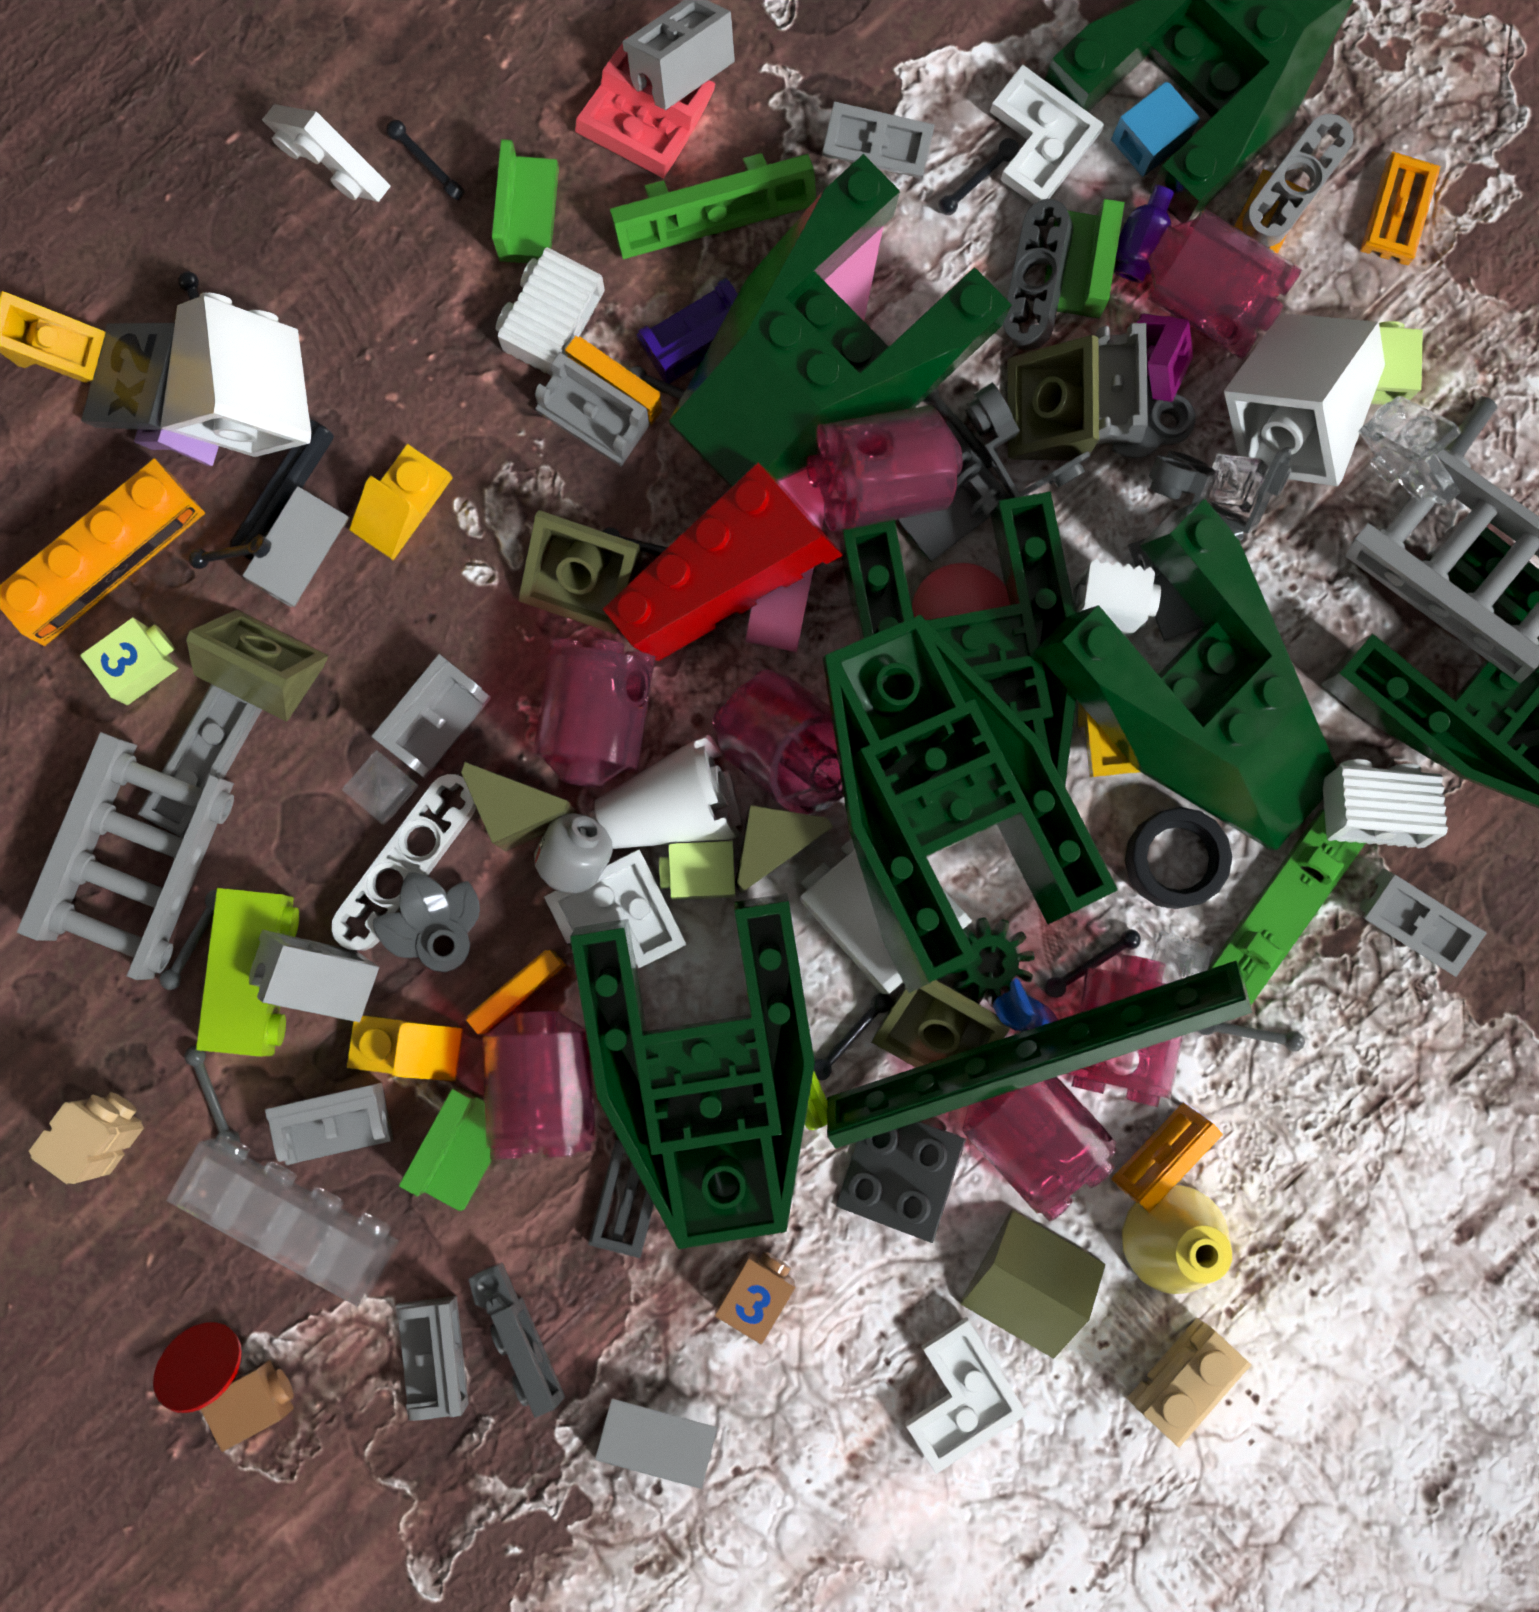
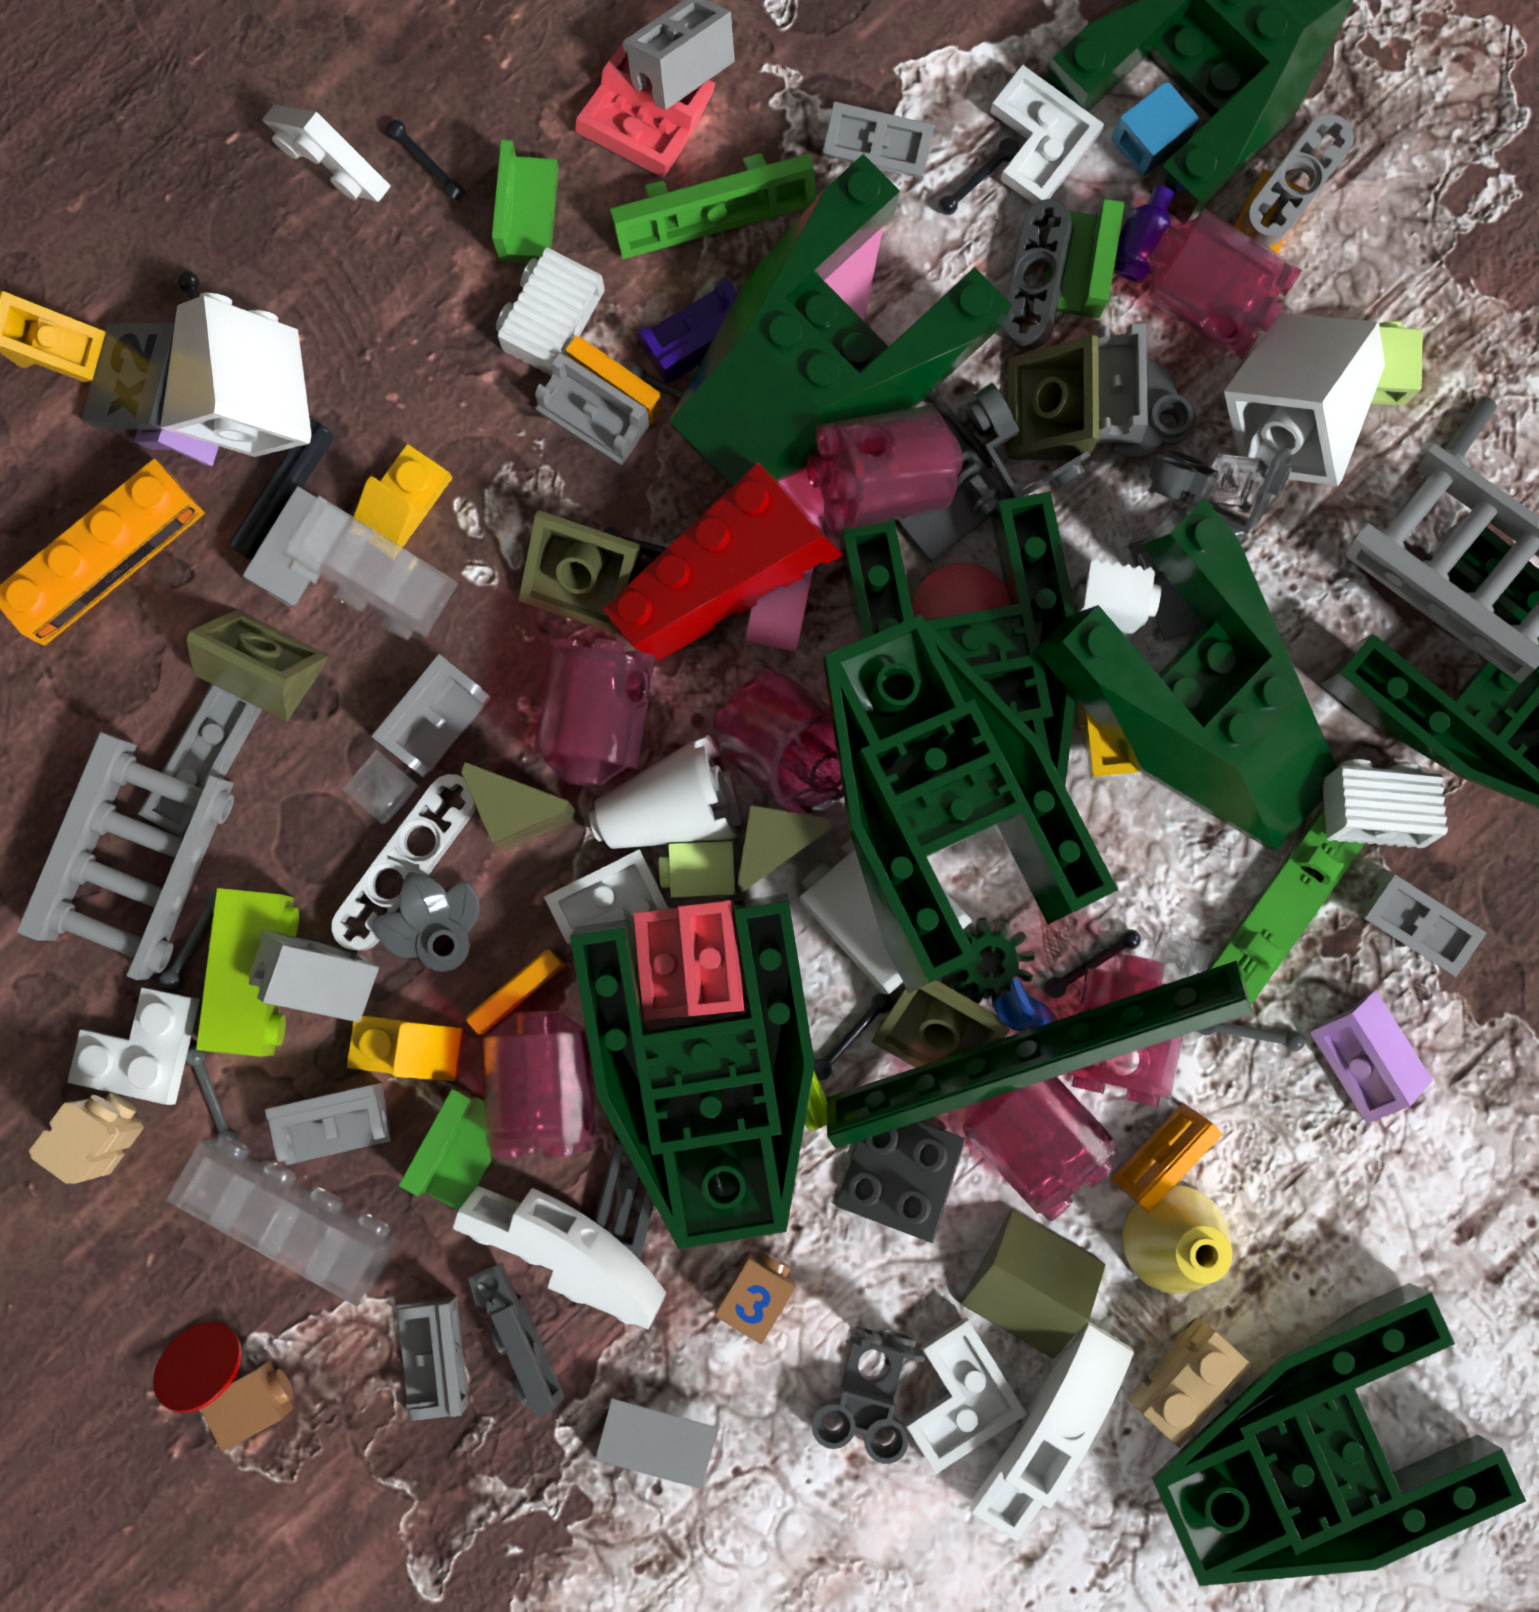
yellowish green brick [80,617,179,705] -> none
black hinge [189,535,272,569] -> none
light grey head [534,813,613,893] -> none
black tyre [1125,807,1233,909] -> none
magenta bracket [1137,313,1193,402] -> none
clear bracket [1358,396,1461,507] -> none
light orange tile [1360,151,1441,266] -> none
none -> white plate [67,988,200,1105]
none -> clear brick [281,496,459,641]
none -> white slope [453,1186,666,1330]
none -> coral slope [633,900,744,1021]
none -> dark grey piece [811,1326,926,1464]
none -> white slope [970,1321,1134,1541]
none -> dark green wedge [1151,1283,1526,1586]
none -> lavender panel [1310,990,1433,1124]

